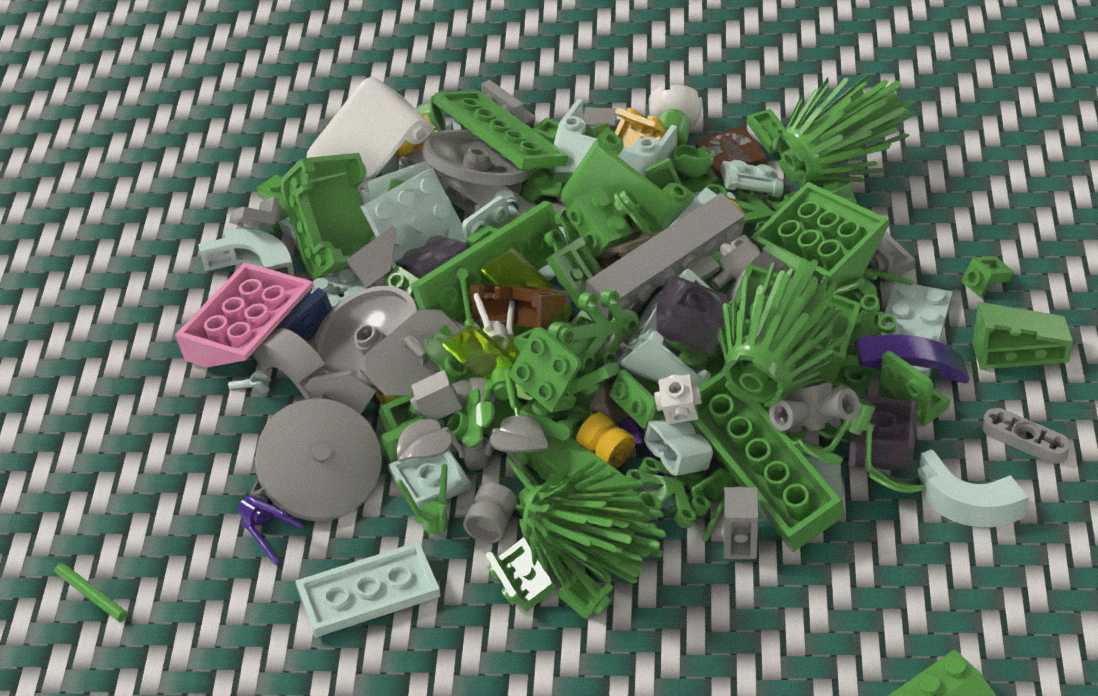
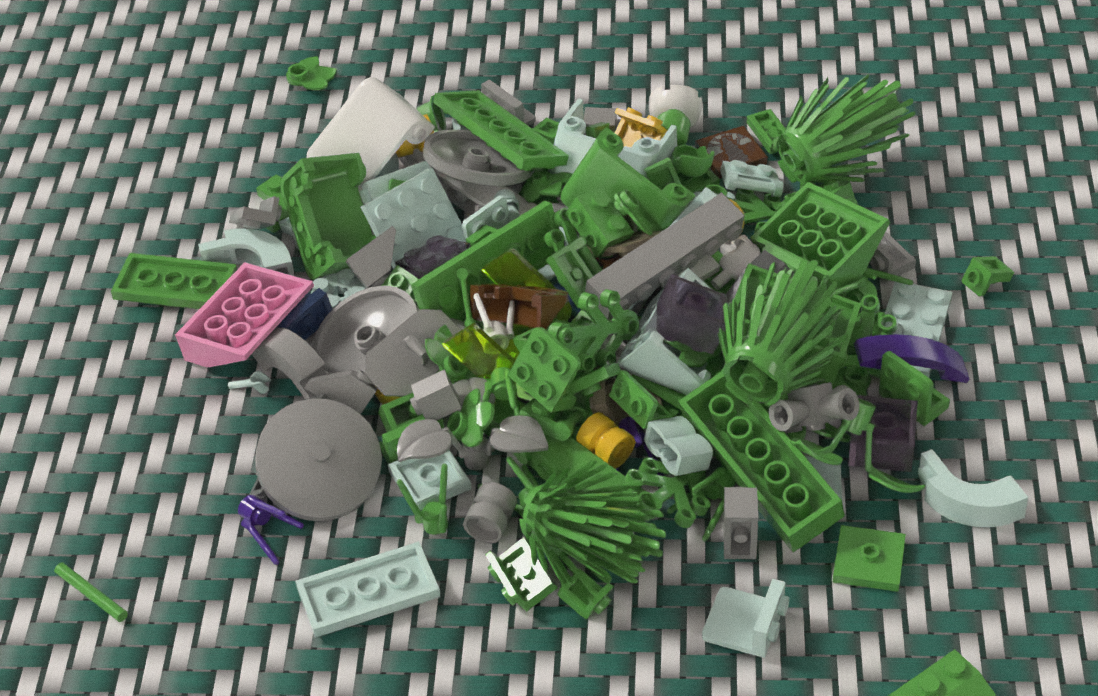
white brick [654,374,702,424] -> none
bright green wedge [972,302,1073,369] -> none
light grey beam [982,408,1070,464] -> none
none -> bright green plate [111,253,237,309]
none -> bright green plate [286,56,337,90]
none -> light aqua bracket [702,579,789,658]
none -> bright green plate [833,525,906,592]

